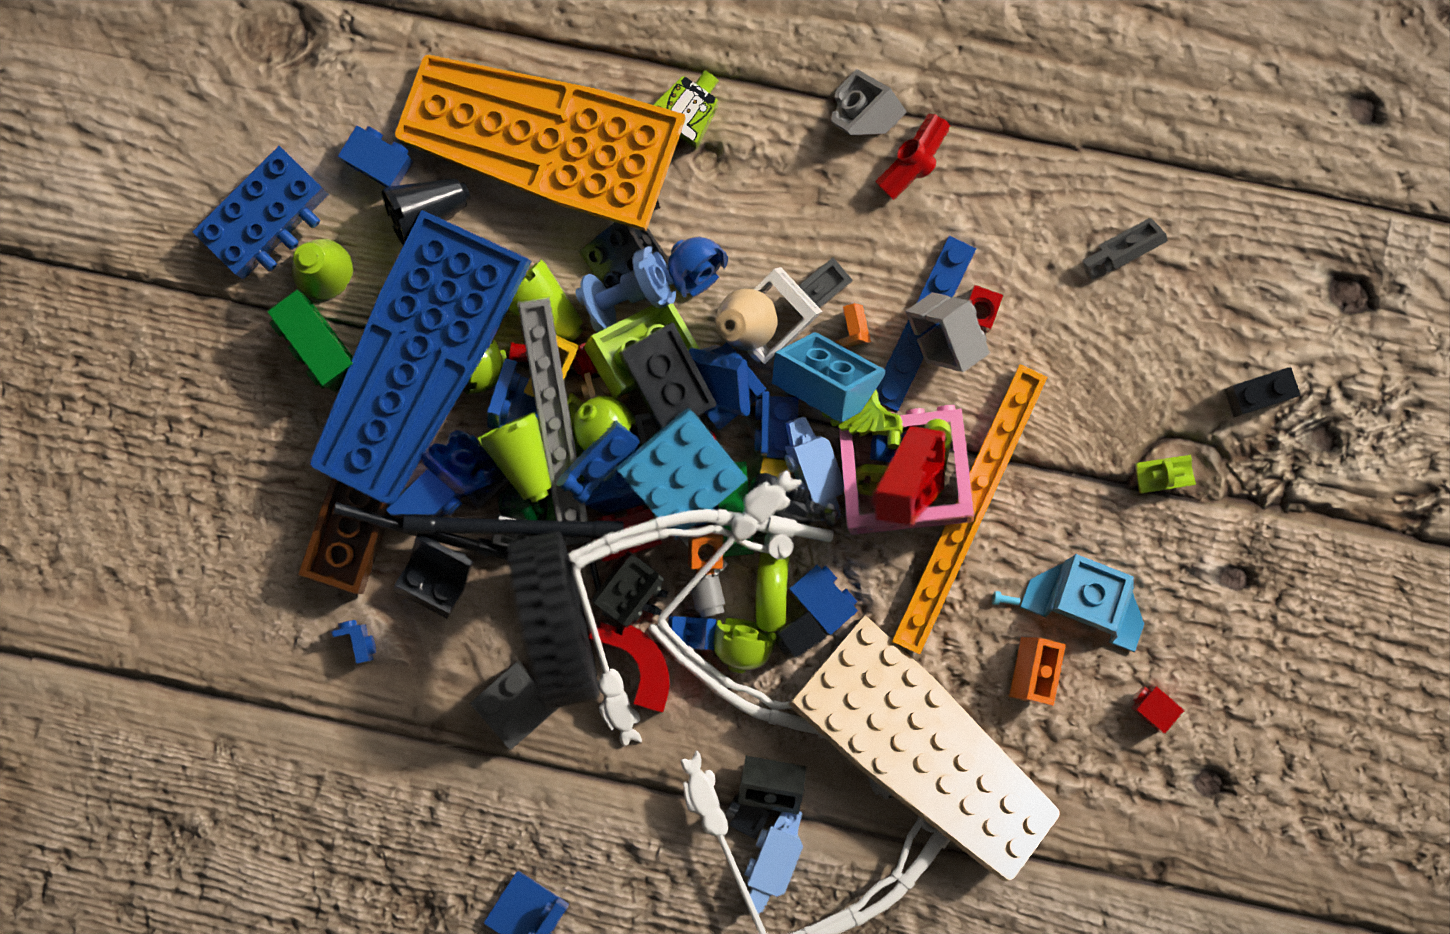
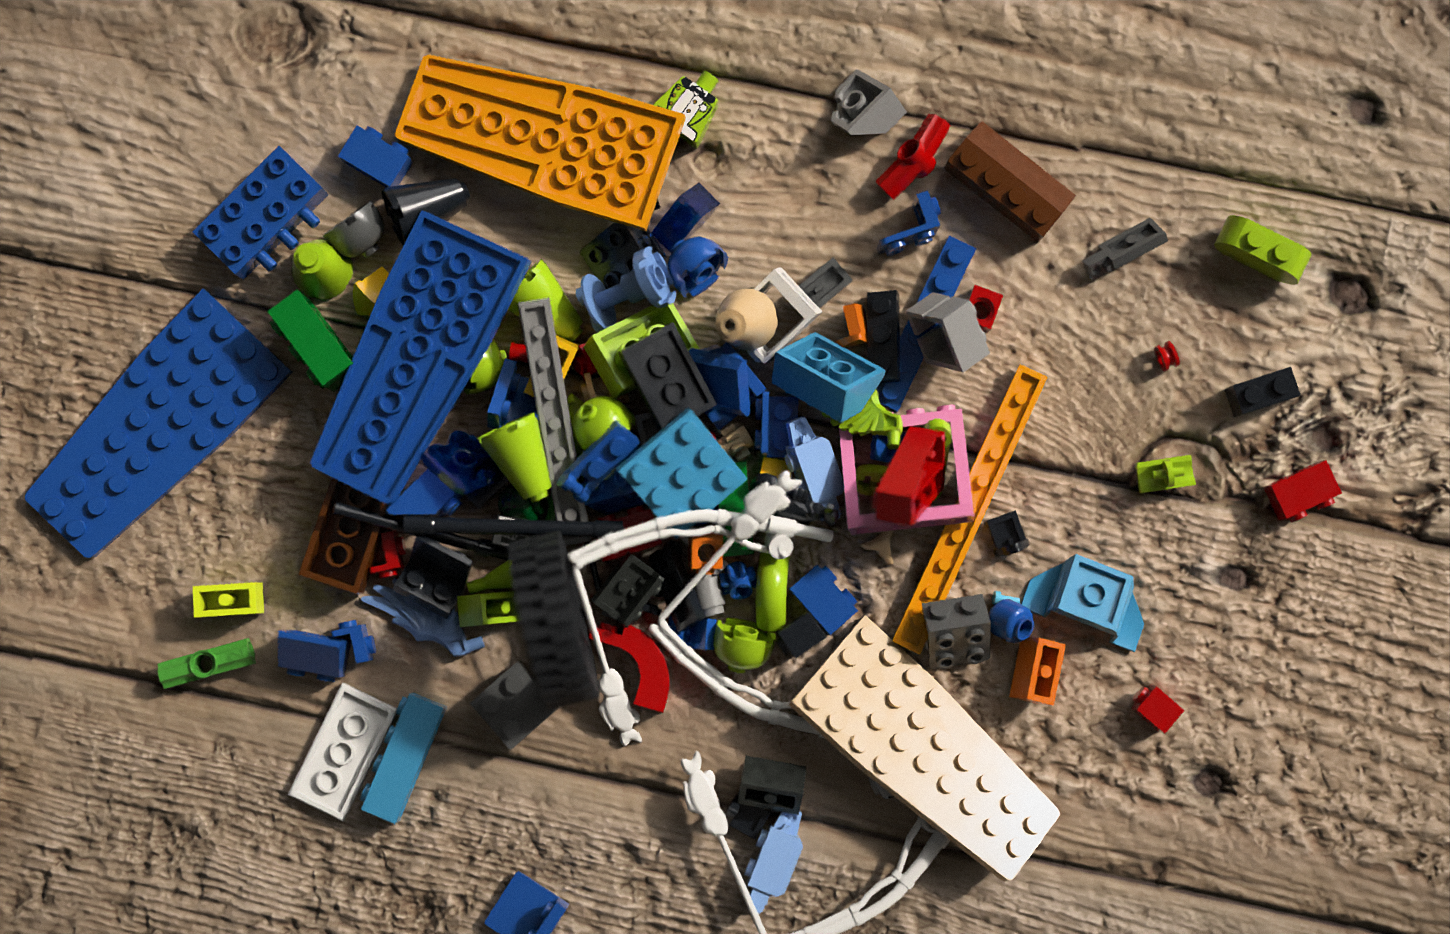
none -> blue wing [25,288,293,558]
none -> bright green piece [157,638,256,689]
none -> neon yellow brick [193,582,264,617]
none -> blue slope [278,629,351,682]
none -> white tile [288,683,397,822]
none -> dark grey cylinder [323,201,385,258]
none -> yellow tile [353,266,389,315]
none -> dark azure brick [360,693,447,824]
none -> medium blue animal [361,578,485,657]
none -> red bracket [369,531,406,579]
none -> lime slope [457,591,520,627]
none -> lime cone [467,560,513,594]
none -> black plate [649,540,706,632]
none -> clear blue slope [651,182,720,253]
none -> tan gear [717,424,754,462]
none -> blue gear [719,561,757,600]
none -> tan piece [860,531,894,565]
none -> black plate [867,290,900,383]
none -> blue bracket [877,190,941,257]
none -> dark grey bracket [922,594,990,669]
none -> reddish brown slope [944,121,1076,243]
none -> black tile [986,510,1030,557]
none -> blue head [988,599,1034,644]
none -> red bush [1154,341,1180,372]
none -> lime brick [1214,215,1312,285]
none -> red brick [1263,460,1342,523]

